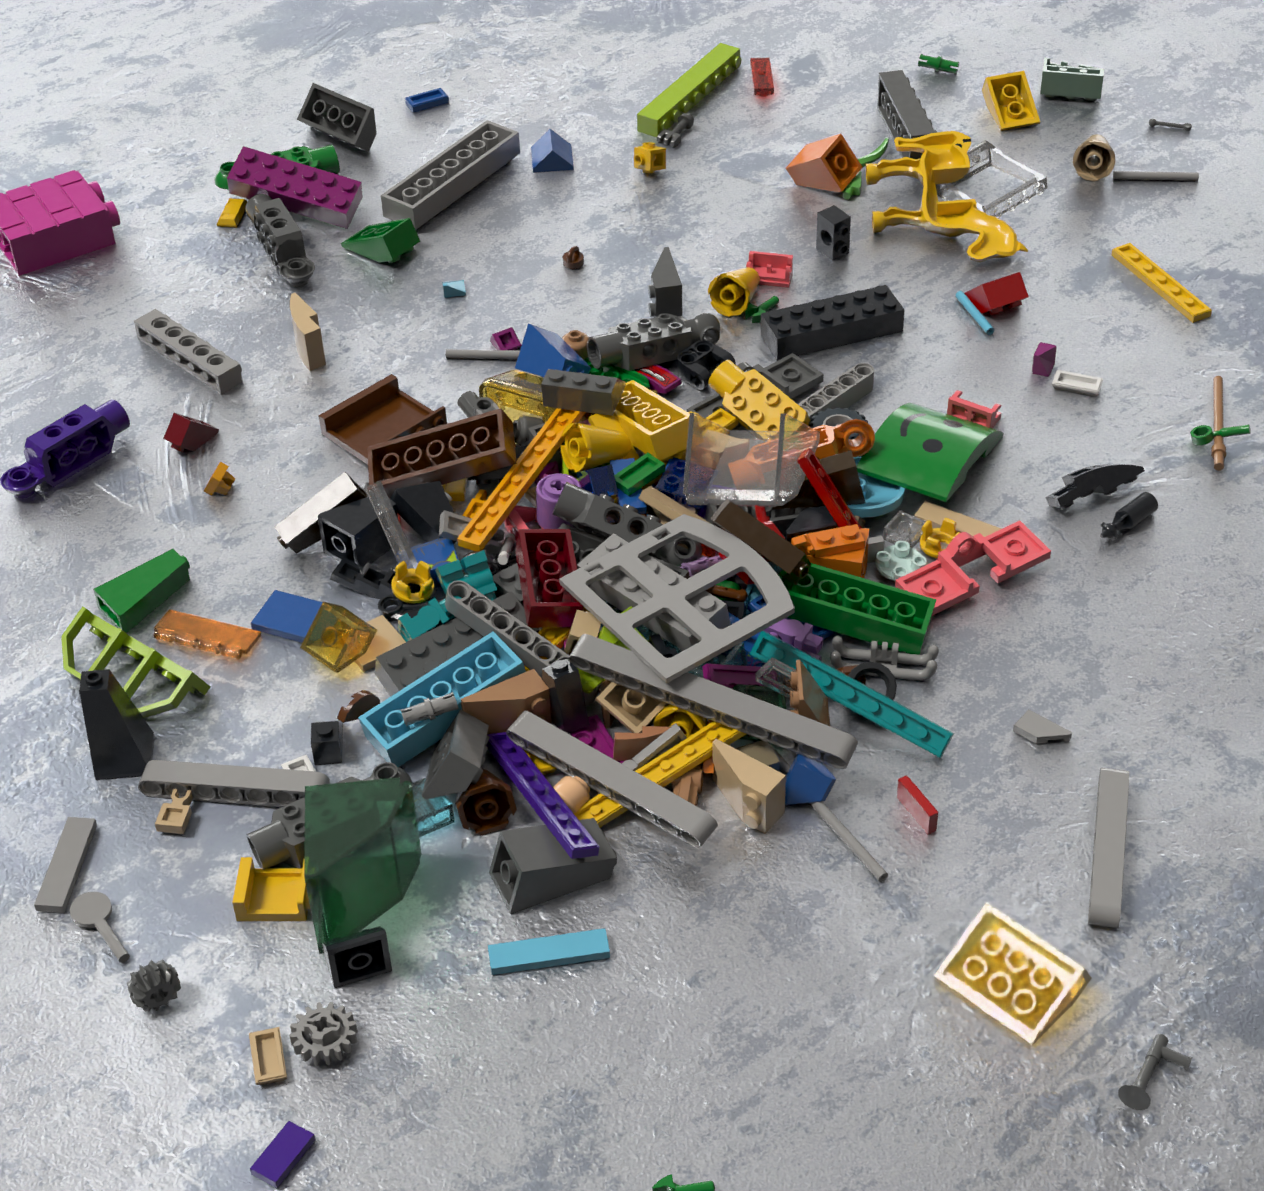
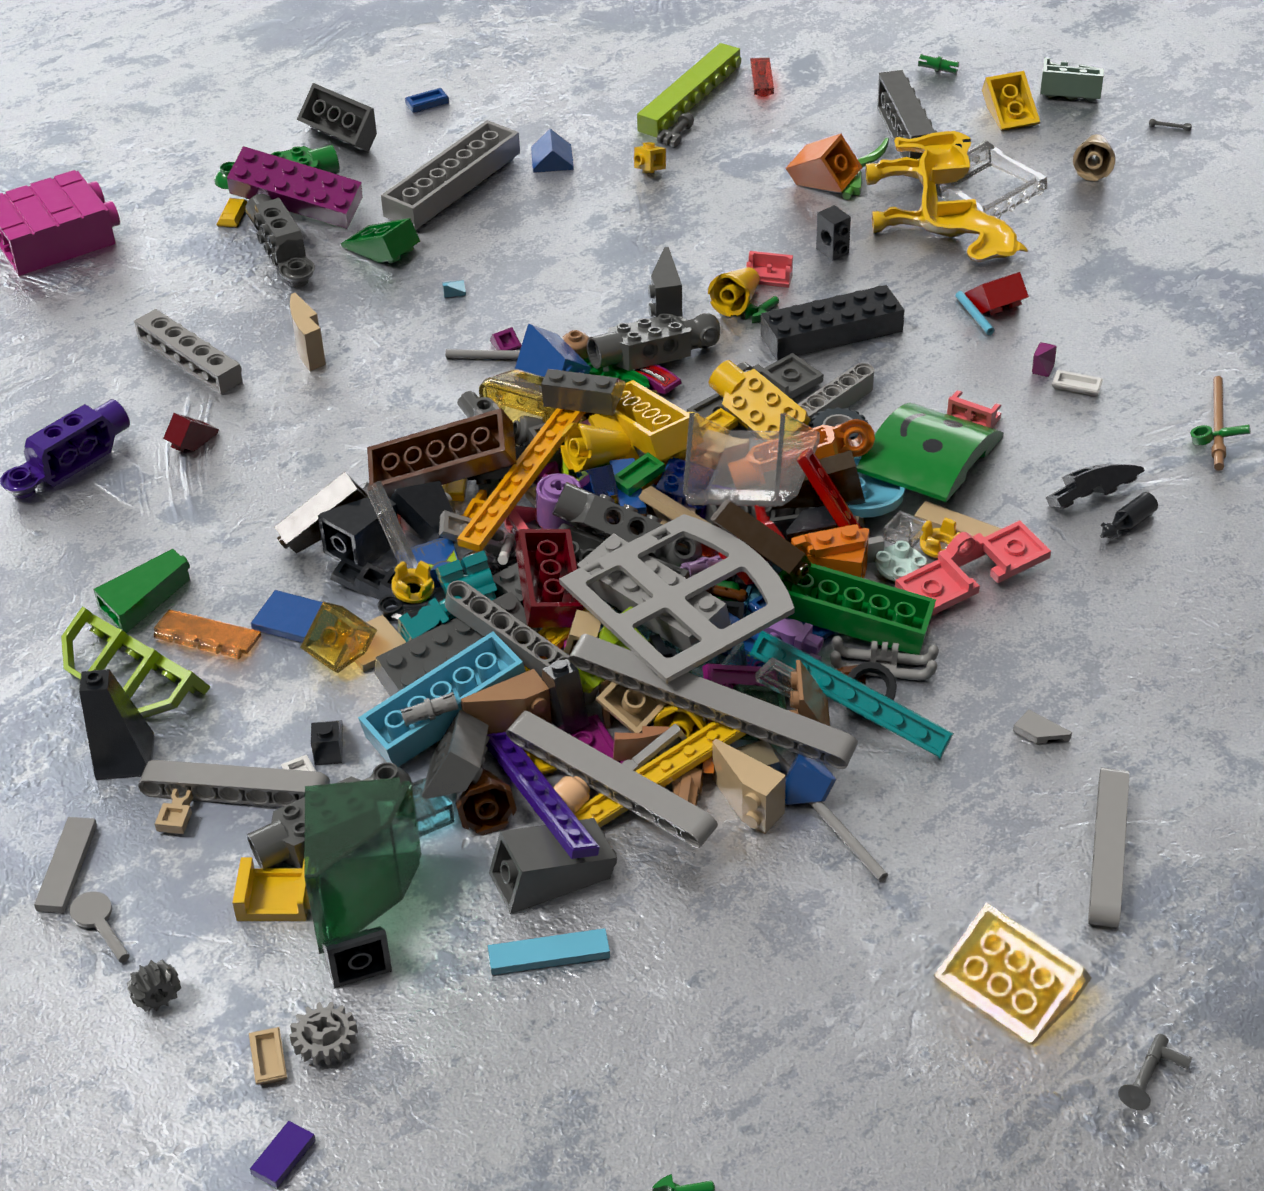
light orange tile [204,462,235,496] -> none
reddish brown panel [318,374,447,465] -> none
reddish brown tile [337,690,380,723] -> none
reddish brown tile [562,246,584,270] -> none
black piece [677,340,736,390] -> none
tile [897,775,938,835] -> none
yellow tile [1111,243,1212,323] -> none
light grey bar [1113,171,1199,181] -> none

